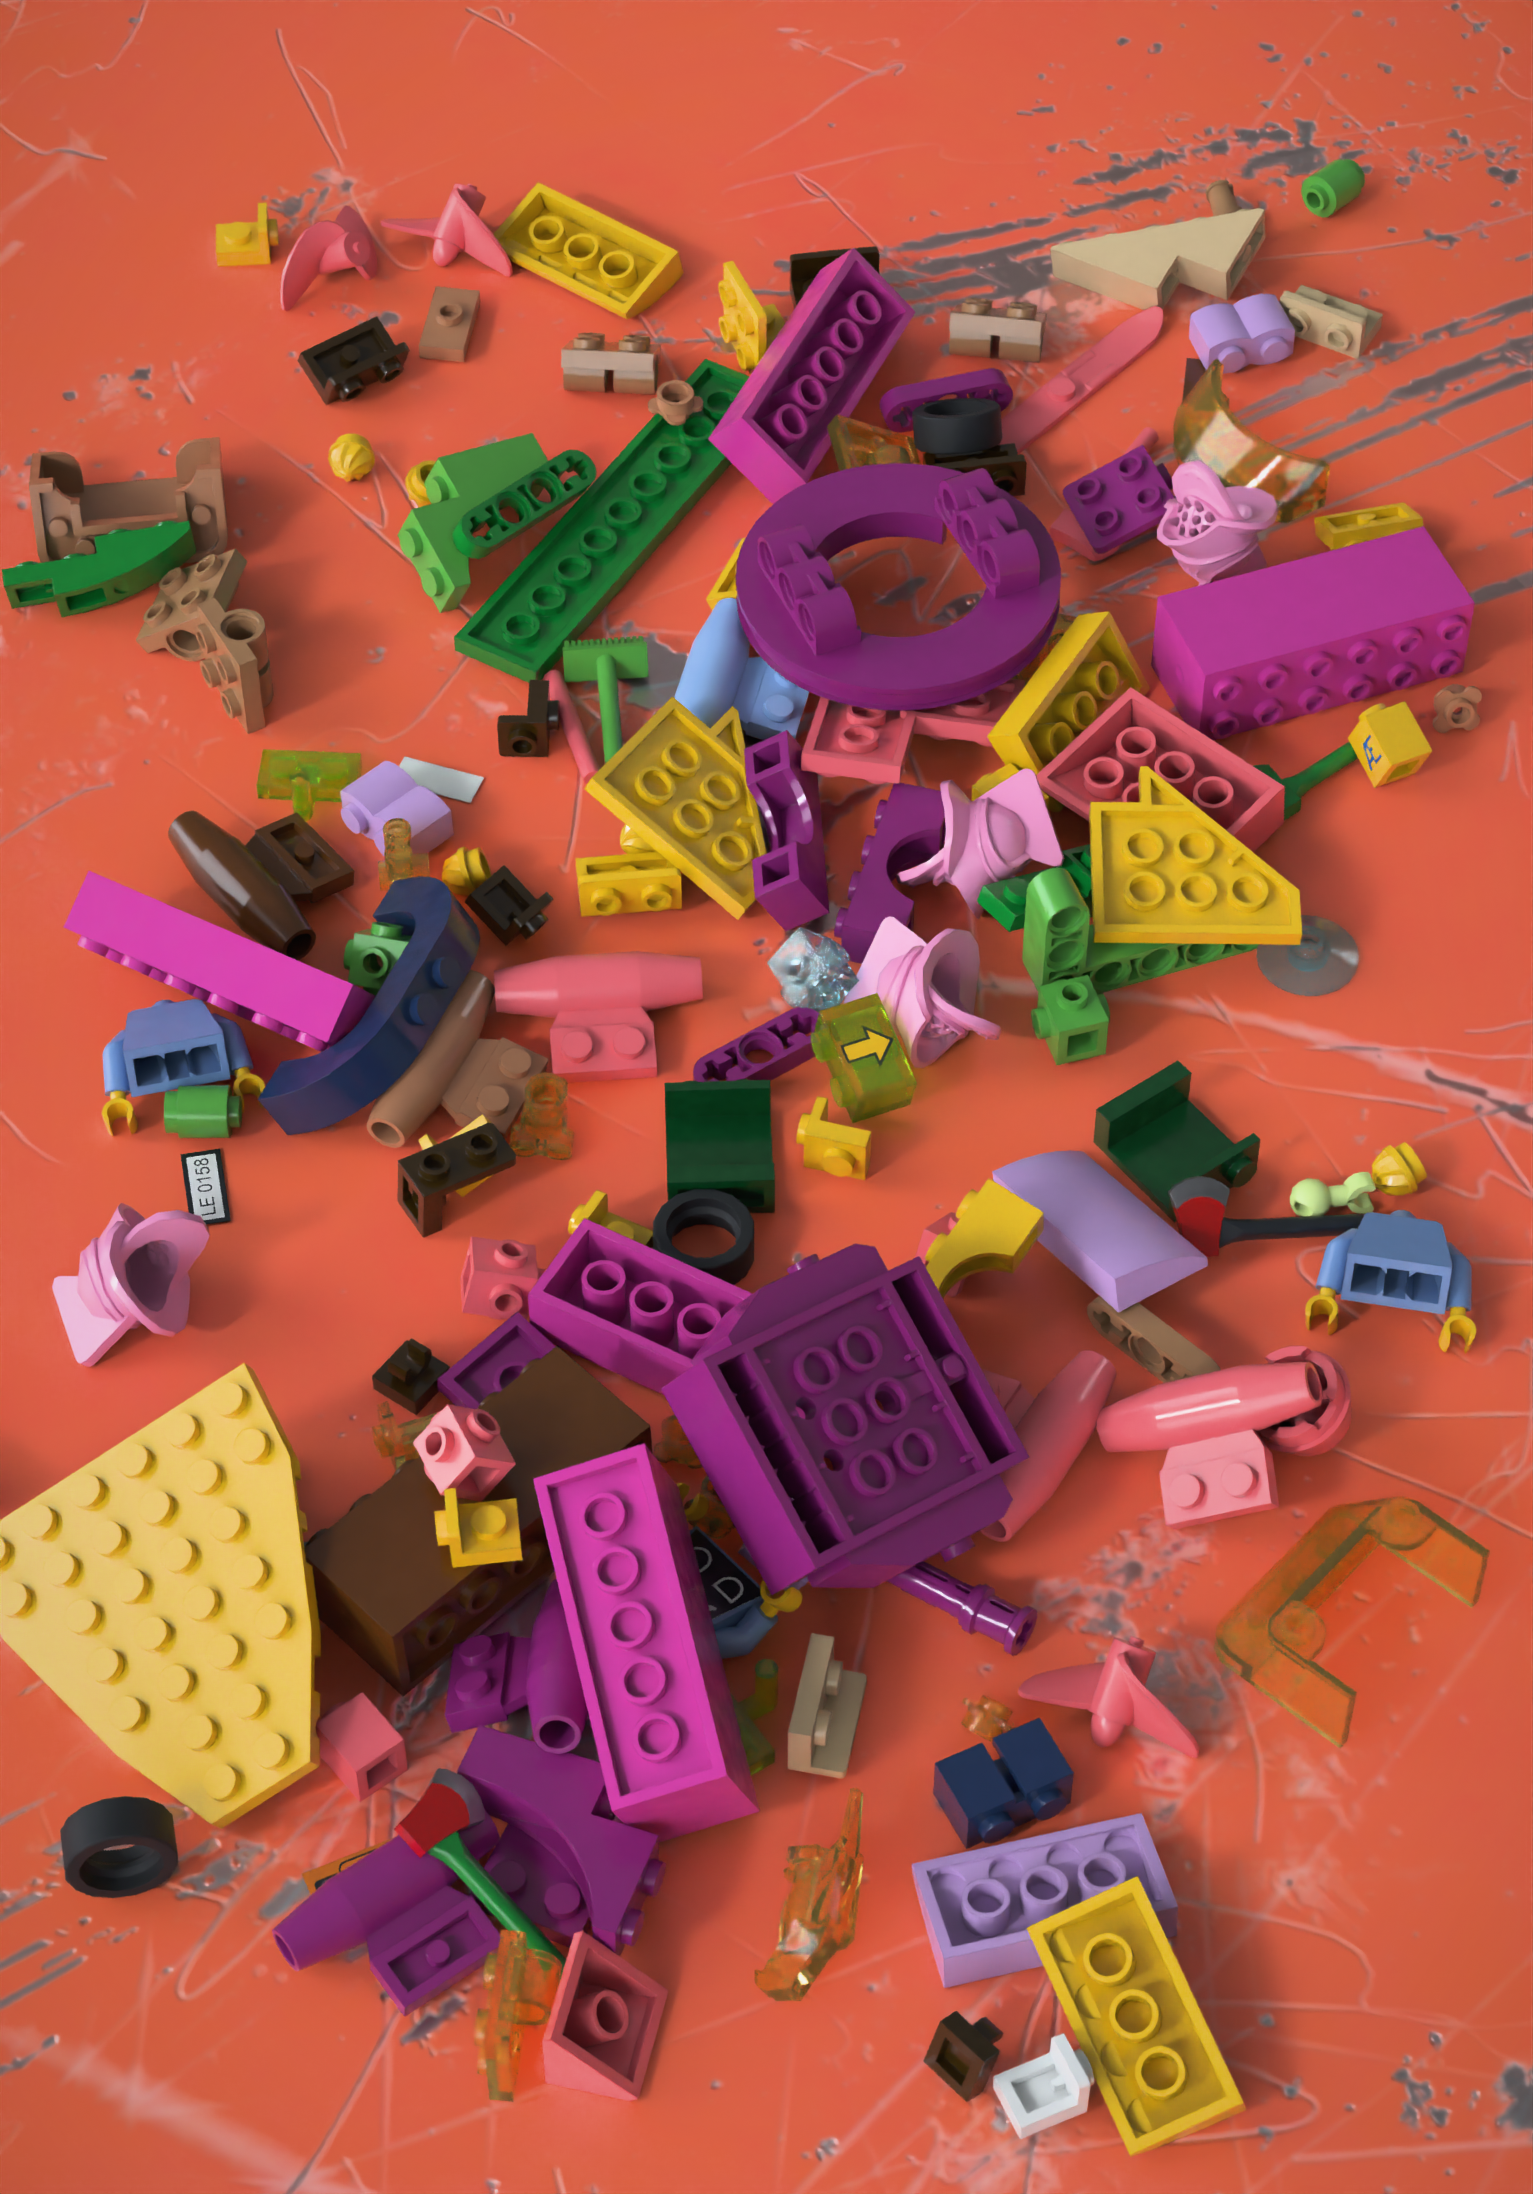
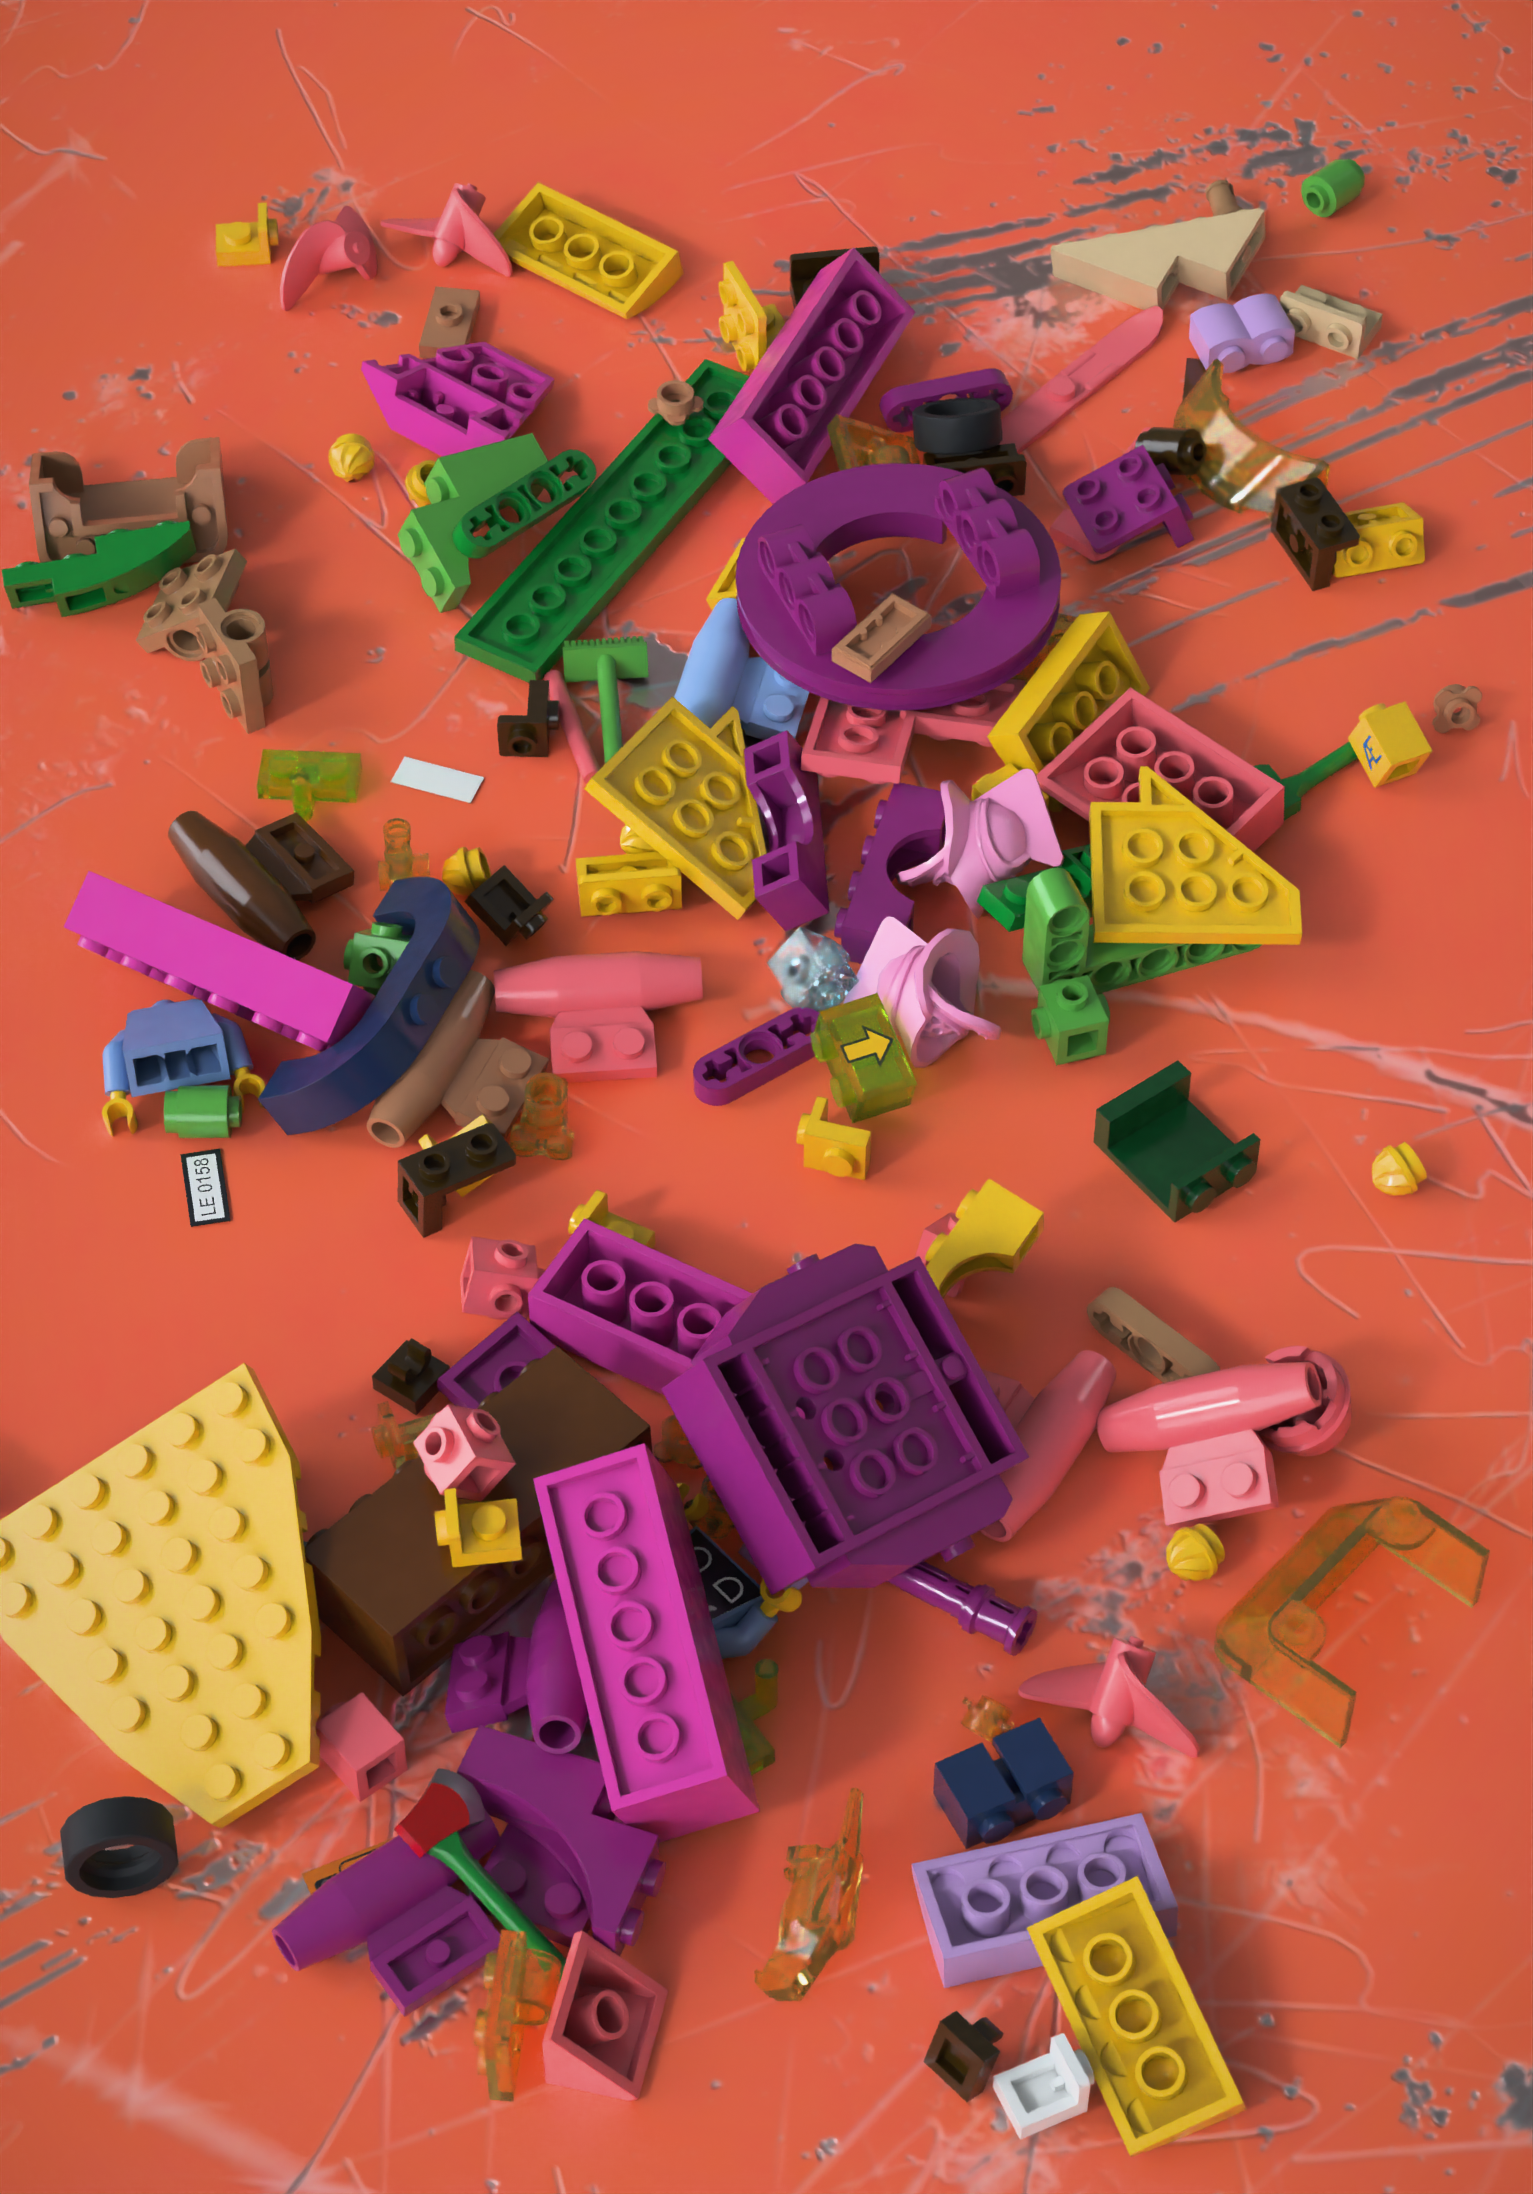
bright pink helmet [52,1203,210,1367] -> none
dark brown bracket [298,316,410,405] -> none
lavender brick [340,761,454,866] -> none
medium nougat plate [561,333,661,395] -> none
black tyre [653,1189,754,1285] -> none
dark green panel [664,1079,775,1213] -> none
tan bracket [788,1633,867,1778] -> none
medium nougat plate [949,298,1047,363] -> none
lavender slope [992,1150,1208,1313] -> none
dark pink brick [1151,526,1475,740] -> none
bright pink helmet [1157,460,1278,586] -> none
piece [1168,1176,1364,1257] -> none
clear light blue dish [1256,915,1359,996] -> none
yellowish green arm [1289,1172,1376,1217] -> none
medium blue torso [1305,1210,1476,1353] -> none
none -> dark pink wedge [361,342,555,457]
none -> nougat plate [832,593,931,683]
none -> dark brown brick [1135,427,1207,476]
none -> yellow plate [1166,1523,1225,1581]
none -> dark brown bracket [1271,478,1360,591]

